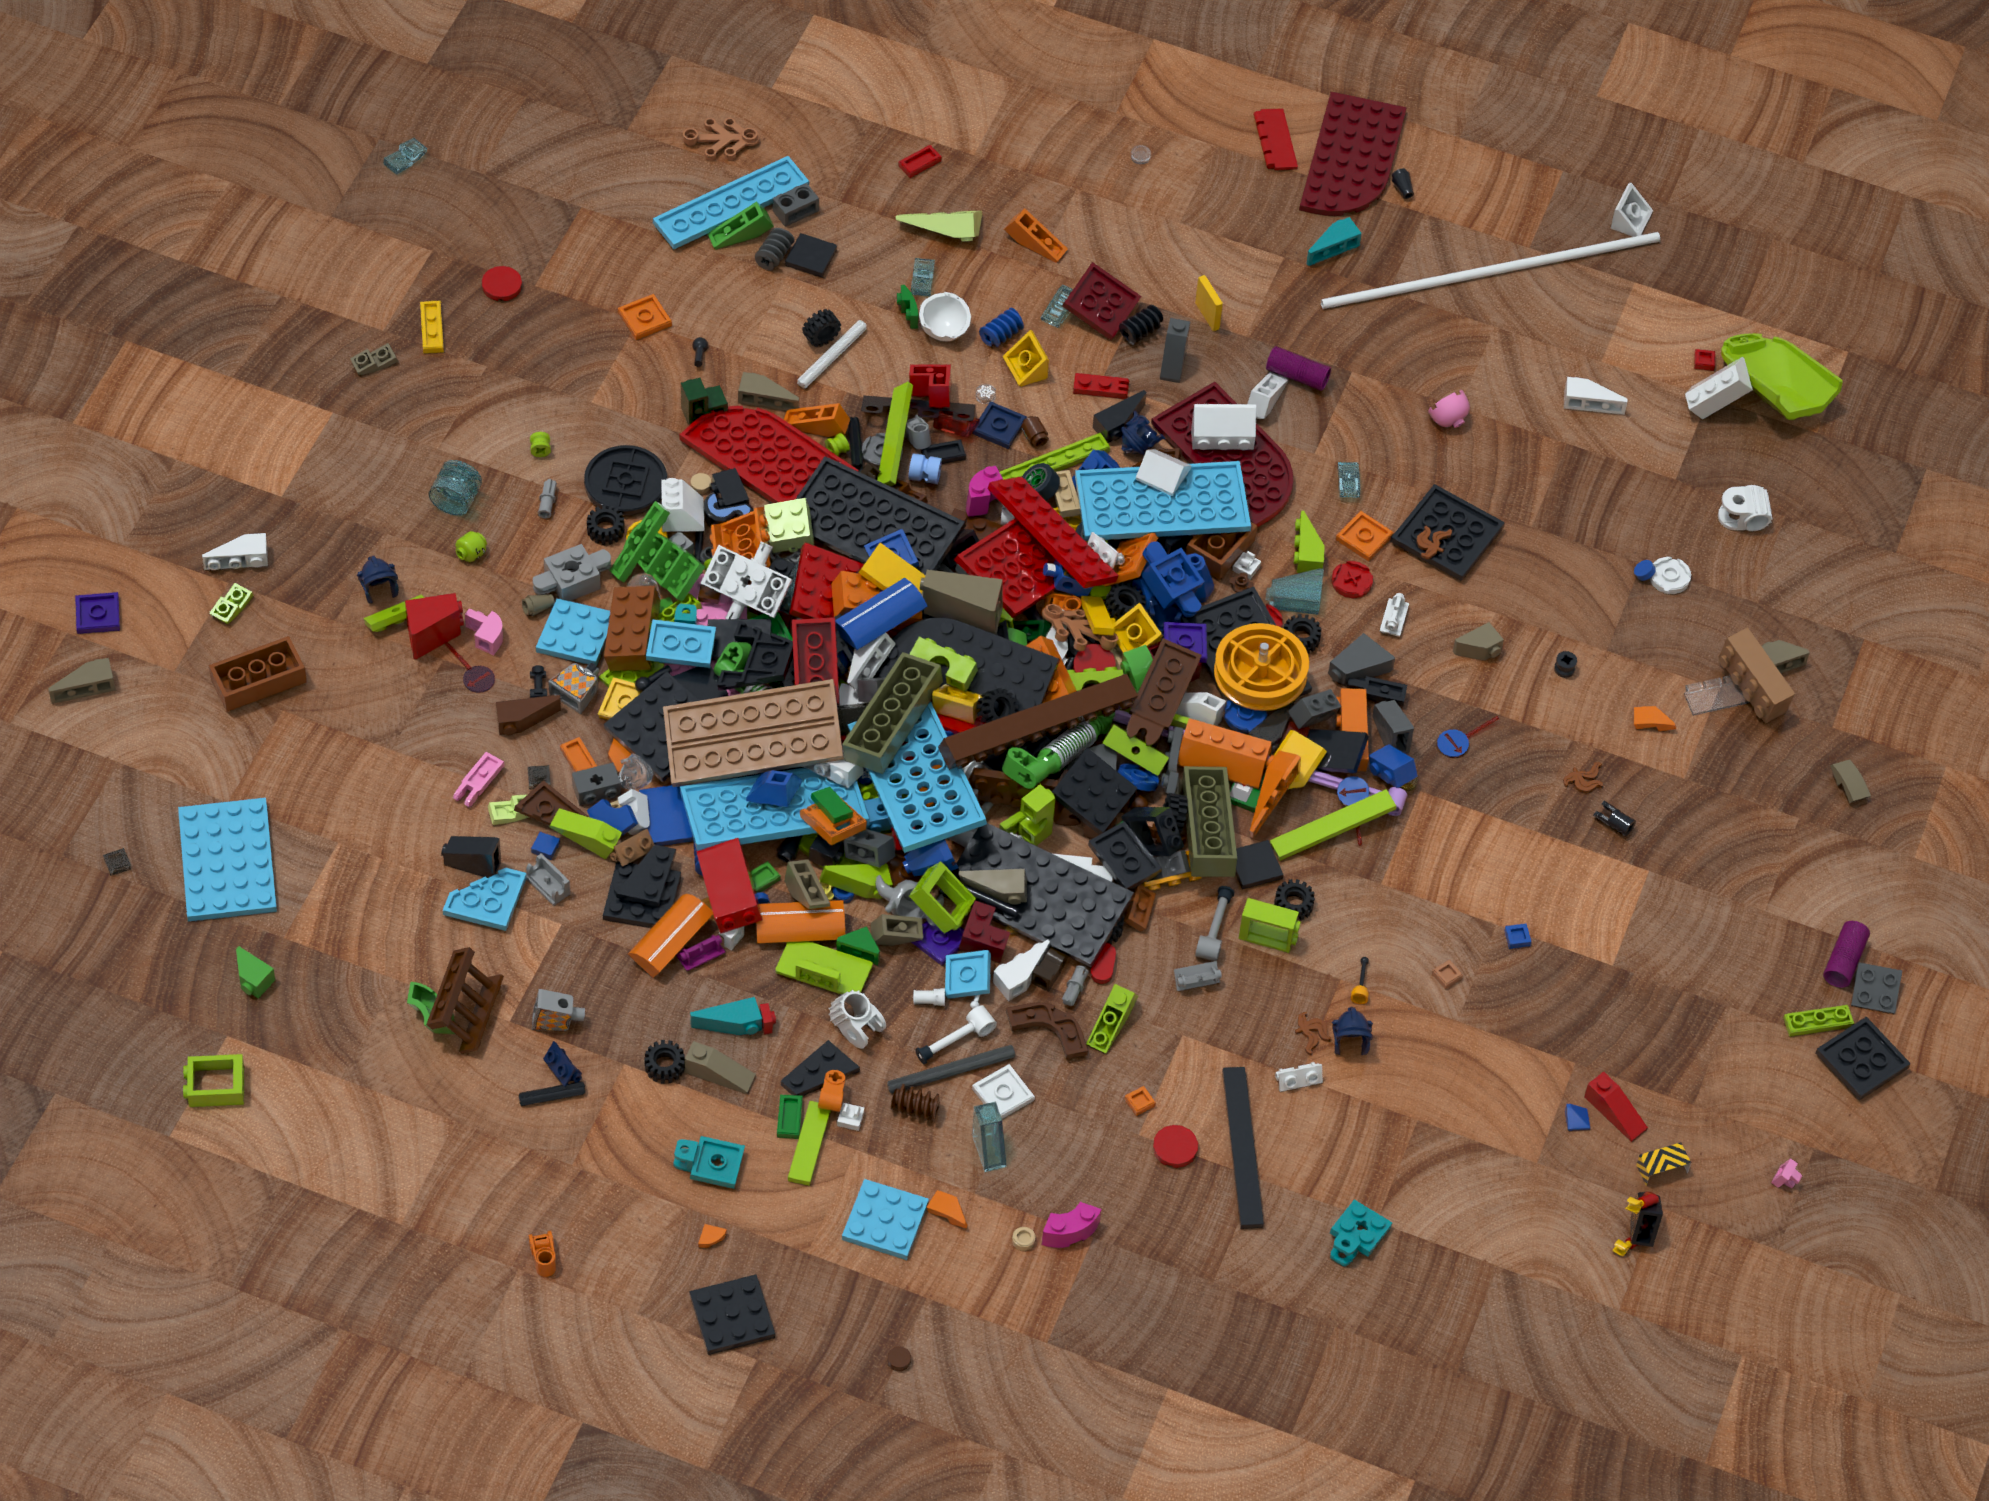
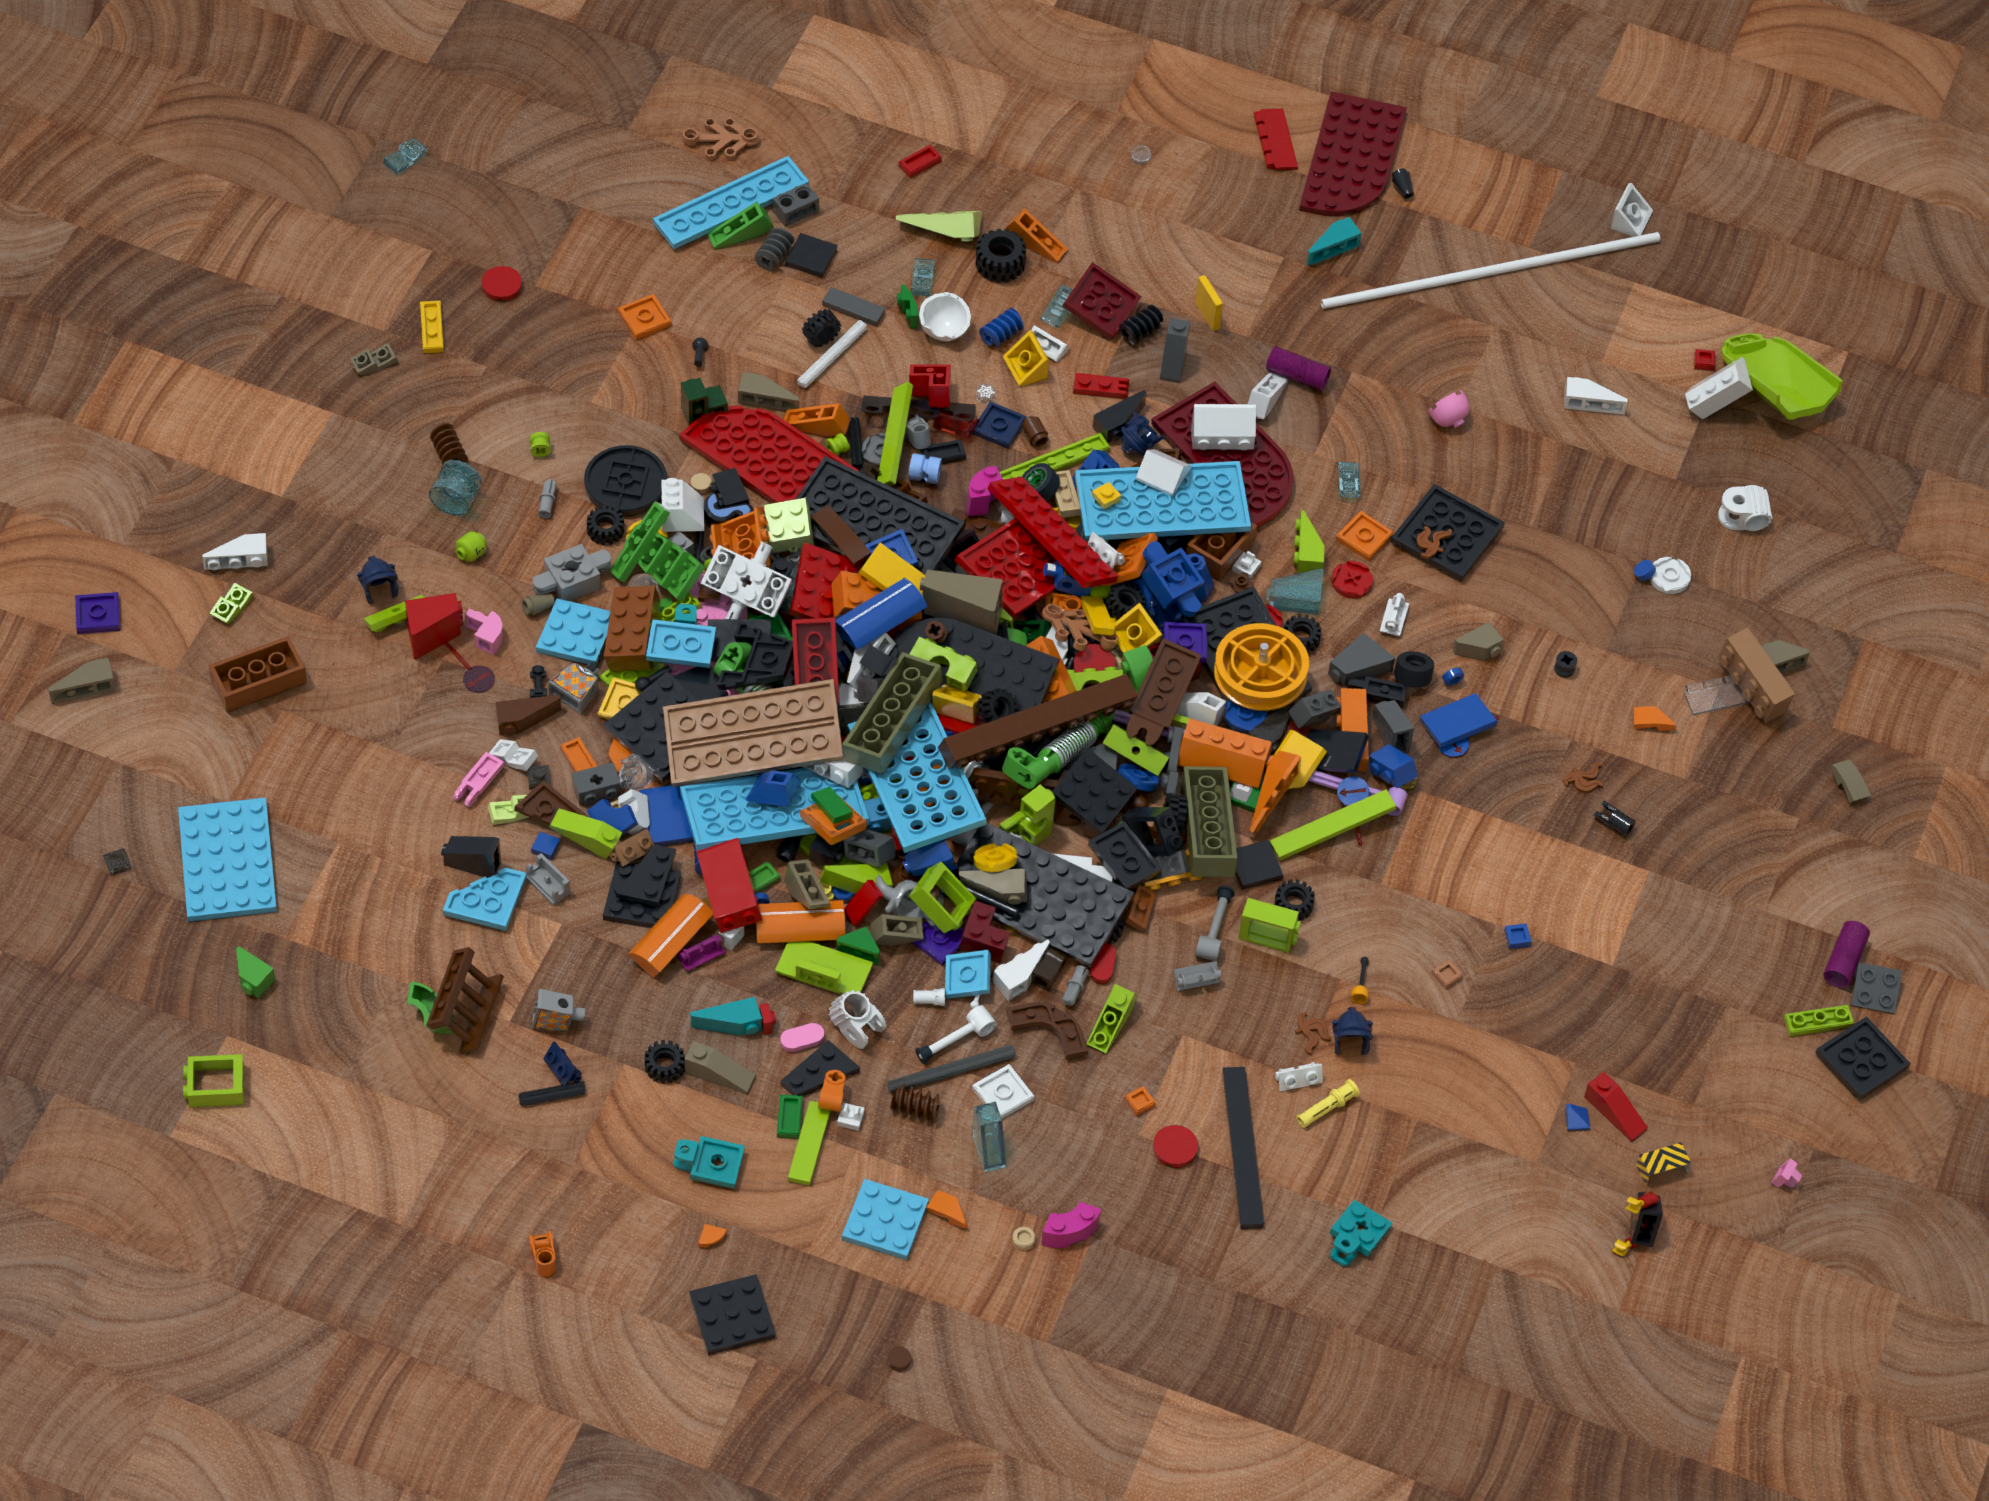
none -> reddish brown piece [430,423,468,469]
none -> white slope [489,739,538,771]
none -> bright pink tile [781,1023,824,1052]
none -> reddish brown slope [811,505,871,567]
none -> dark grey tile [822,287,885,326]
none -> red tile [844,880,884,926]
none -> black bracket [859,645,898,678]
none -> reddish brown bush [925,620,948,643]
none -> yellow tile [974,843,1017,872]
none -> black tyre [975,229,1026,283]
none -> white slope [1031,325,1070,362]
none -> yellow plate [1092,482,1121,509]
none -> light yellow pin [1296,1079,1360,1128]
none -> black tyre [1394,651,1434,688]
none -> blue tile [1420,693,1497,748]
none -> blue tile [1442,667,1464,686]

